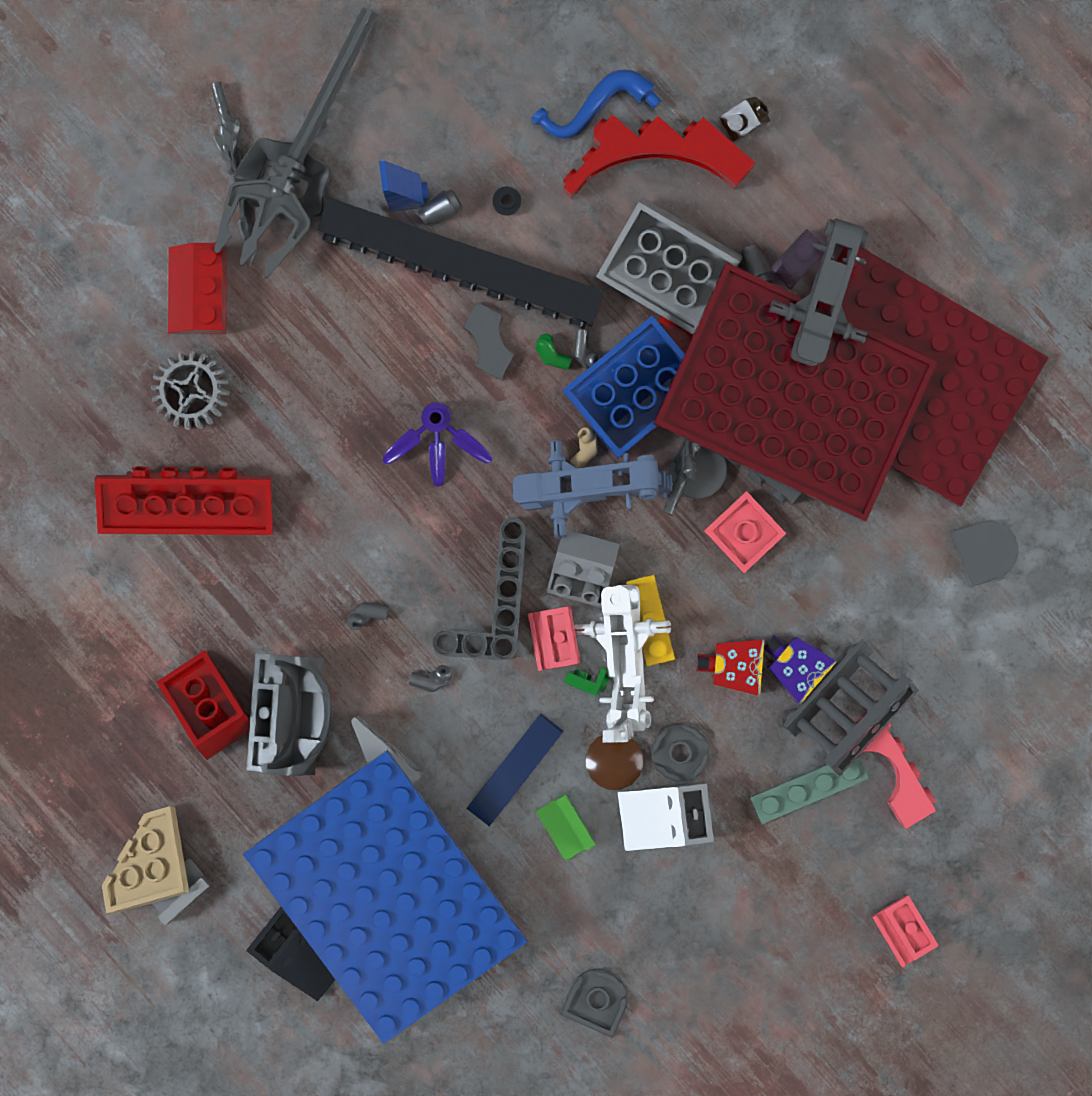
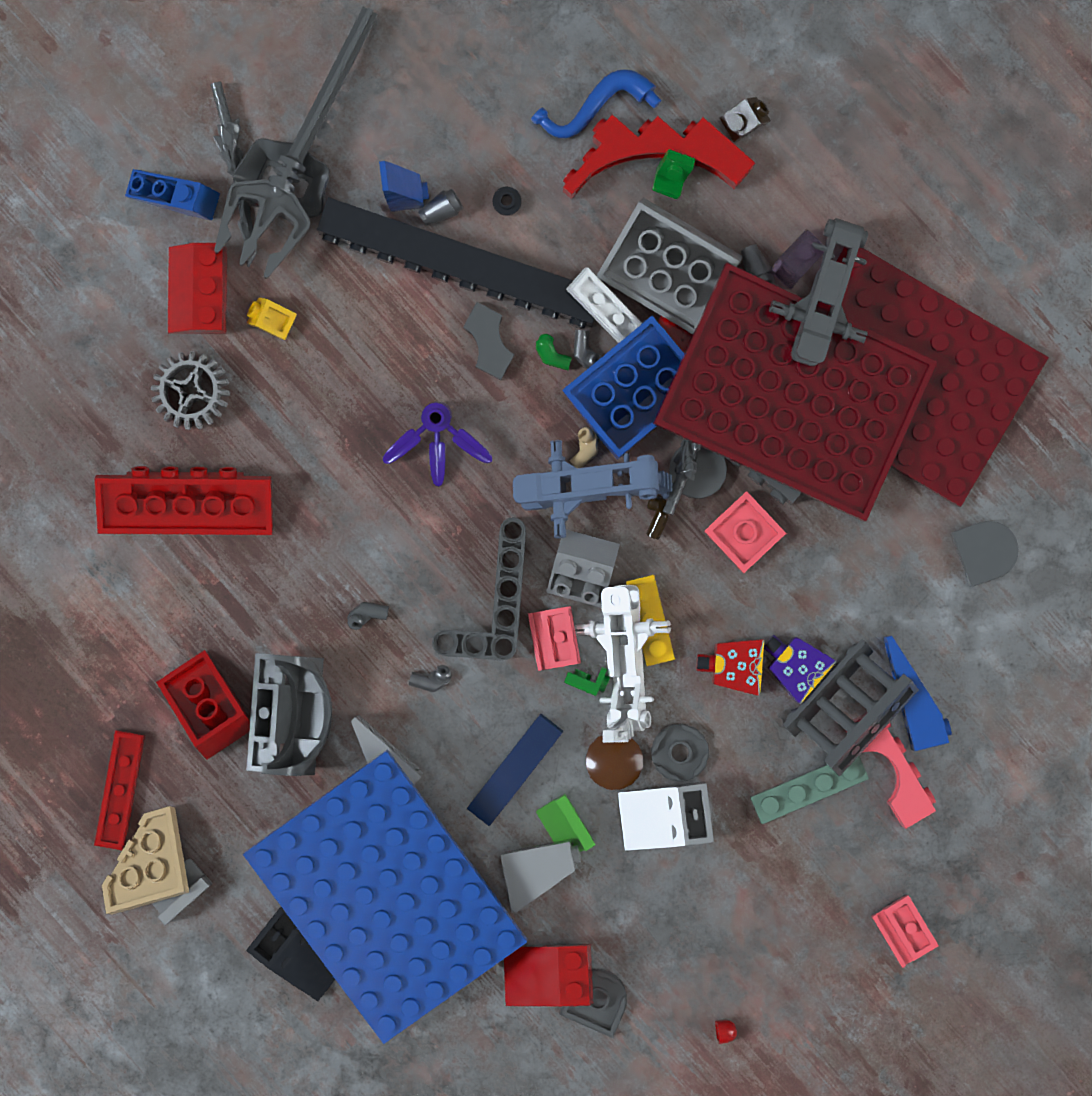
none -> red tile [94,730,145,850]
none -> blue slope [125,169,220,221]
none -> yellow bracket [247,298,297,340]
none -> light grey slope [500,839,581,913]
none -> red slope [504,944,593,1007]
none -> white tile [566,268,642,343]
none -> dark brown arm [646,496,668,540]
none -> green bracket [652,149,695,199]
none -> red hinge [715,1020,737,1044]
none -> blue slope [882,636,952,751]

